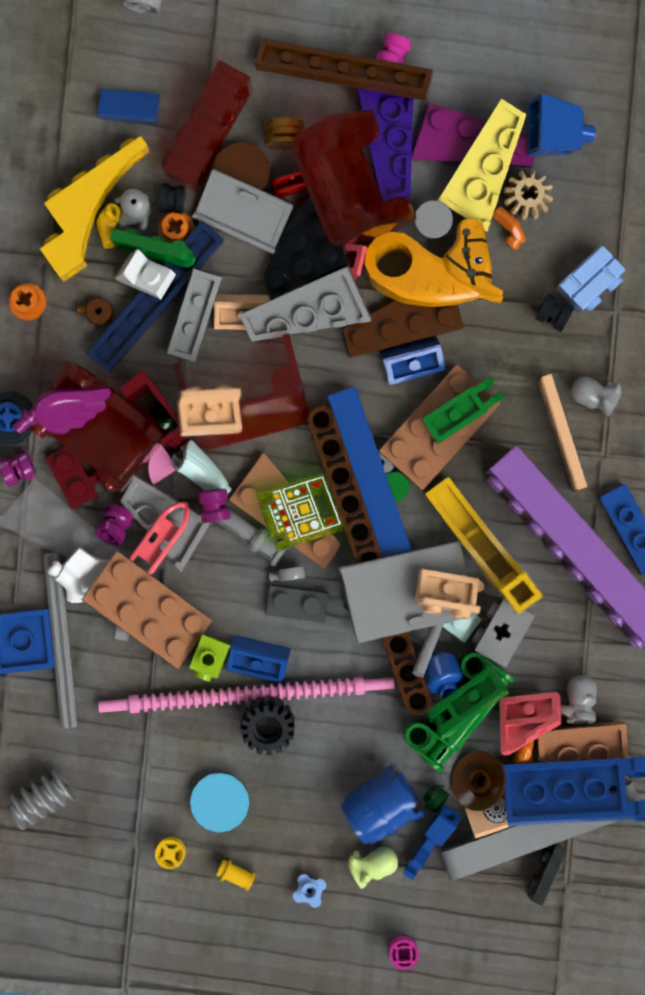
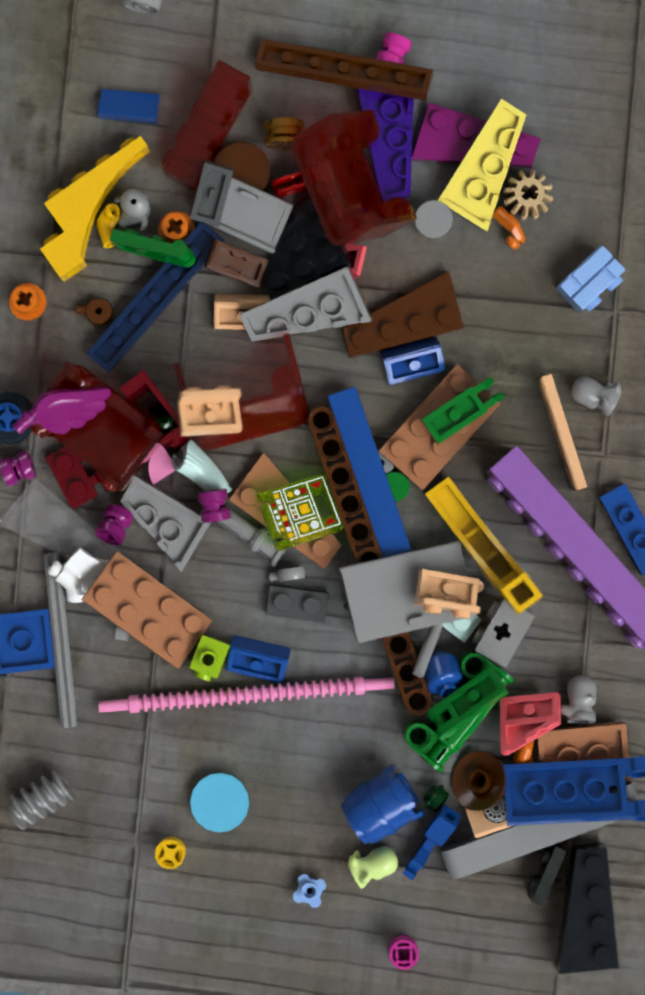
white slope [115,249,176,299] -> none
coral piece [129,502,190,575] -> none
black wheel [158,183,186,215] -> none
light grey plate [166,268,222,362] -> none
yellow pin [216,859,256,891] -> none
black tyre [241,696,295,755] -> none
light orange animal [365,218,504,307] -> none
blue torso [527,94,596,157] -> none
black wheel [535,293,575,333] -> none
none -> dark grey plate [190,160,234,227]
none -> reddish brown plate [204,239,269,288]
none -> black wedge [555,843,619,974]

